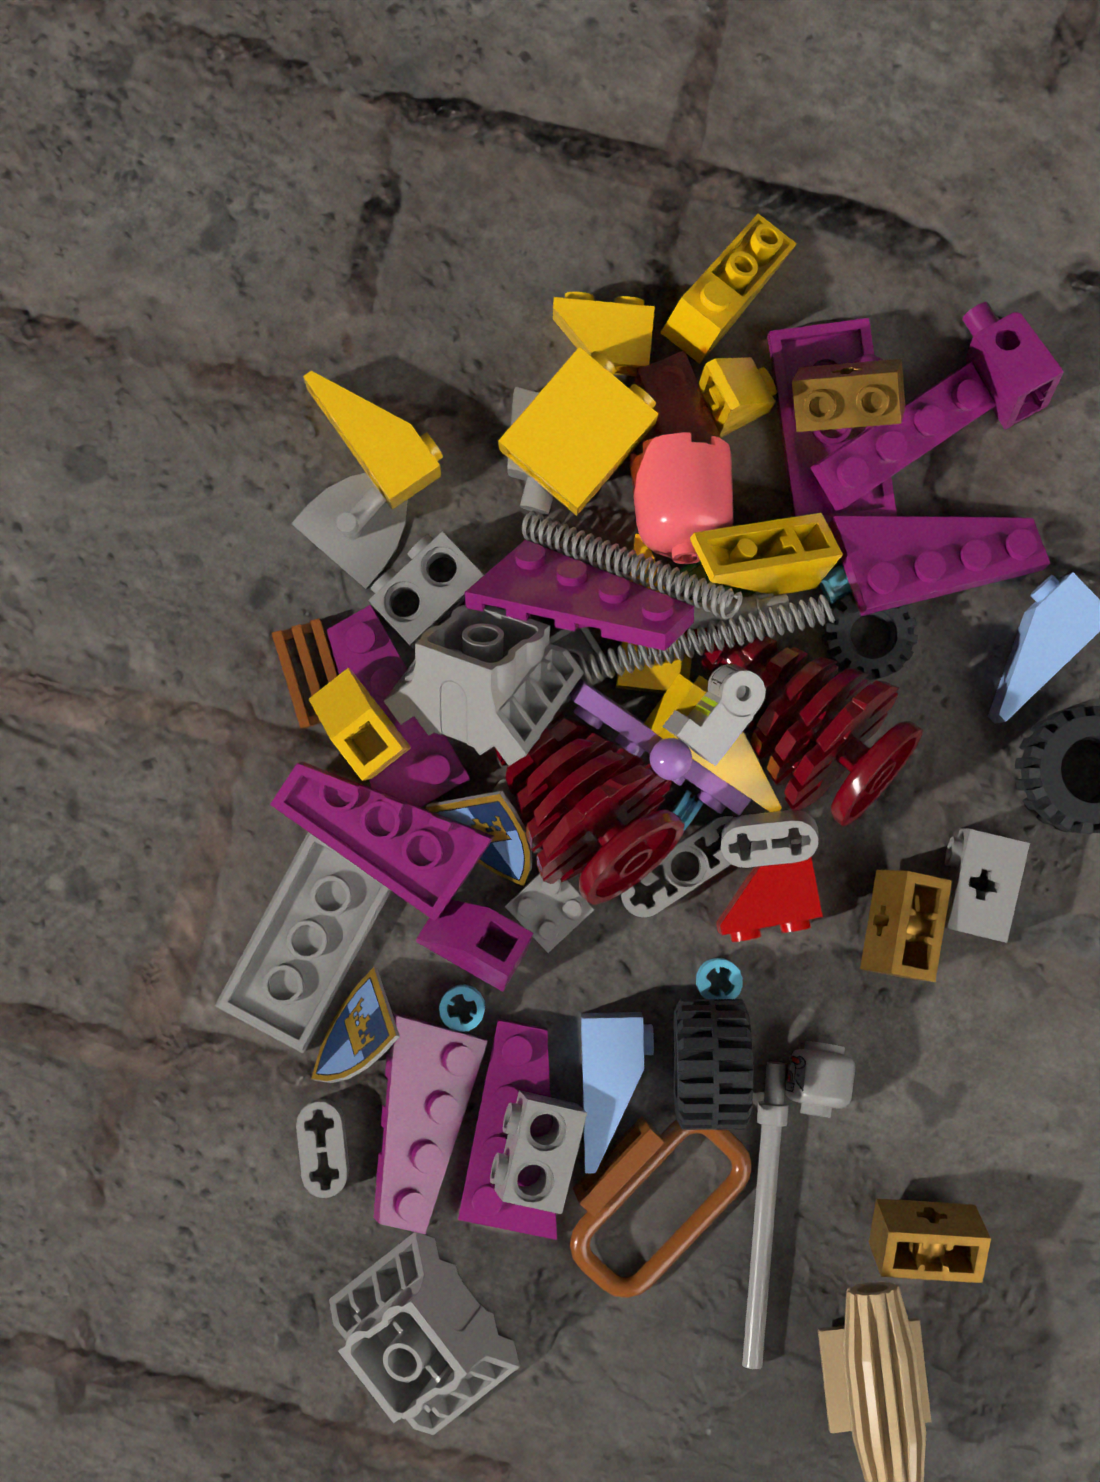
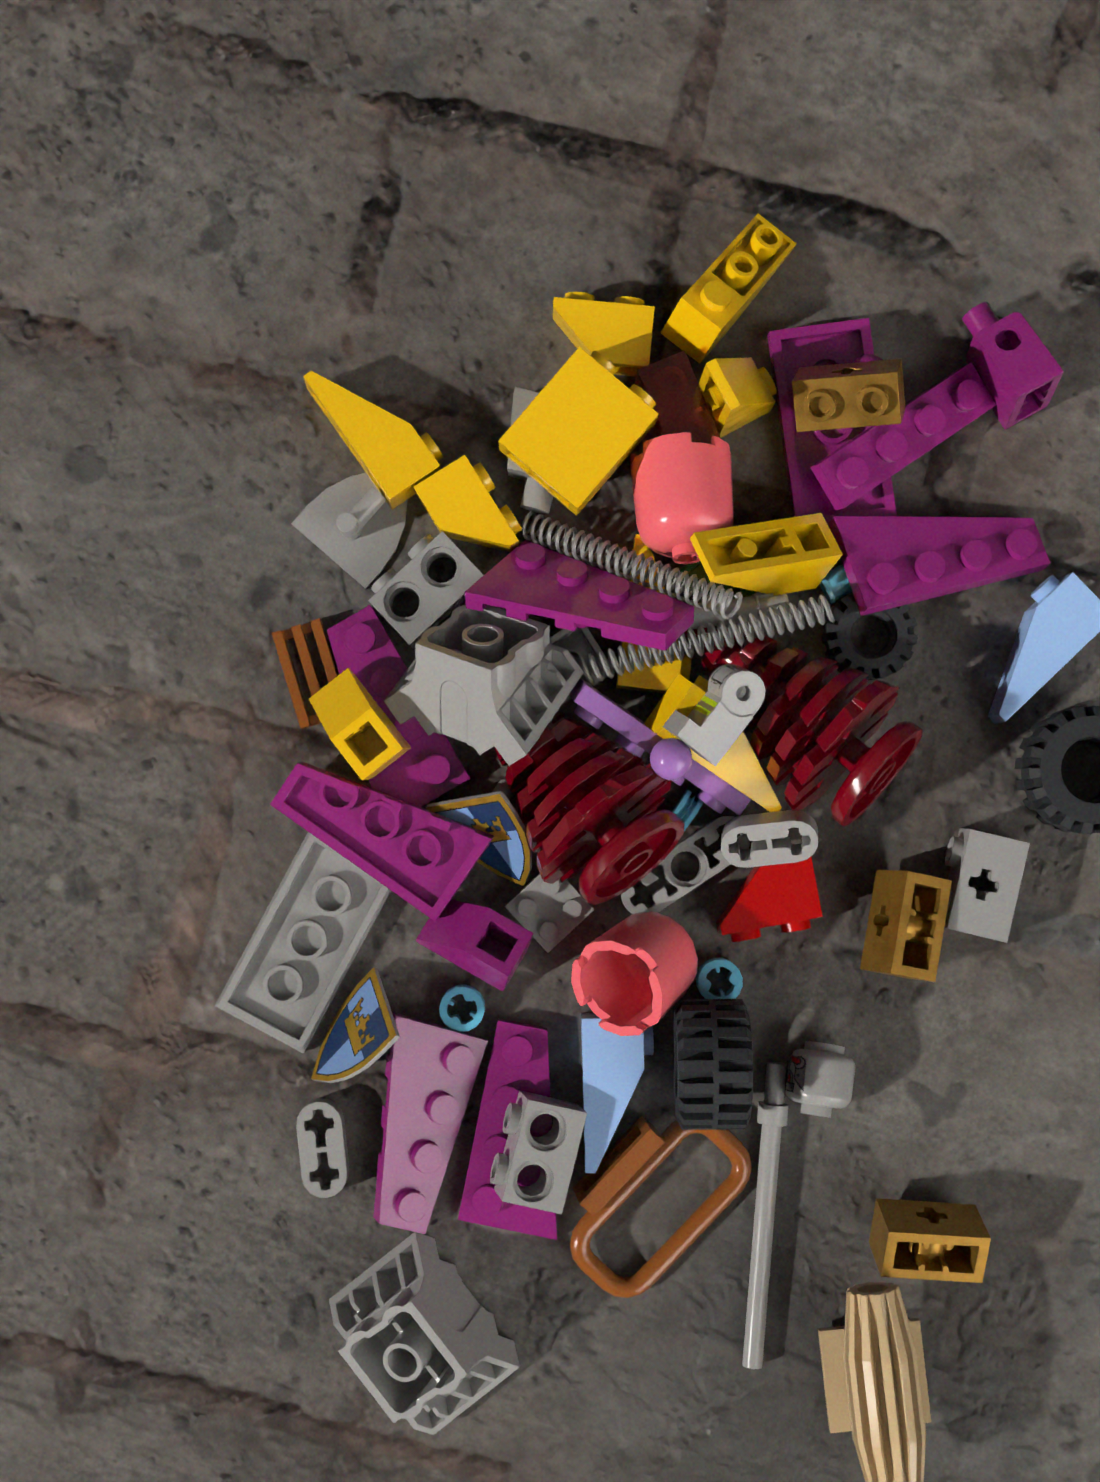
none -> yellow slope [413,455,522,552]
none -> coral cylinder [571,911,698,1036]

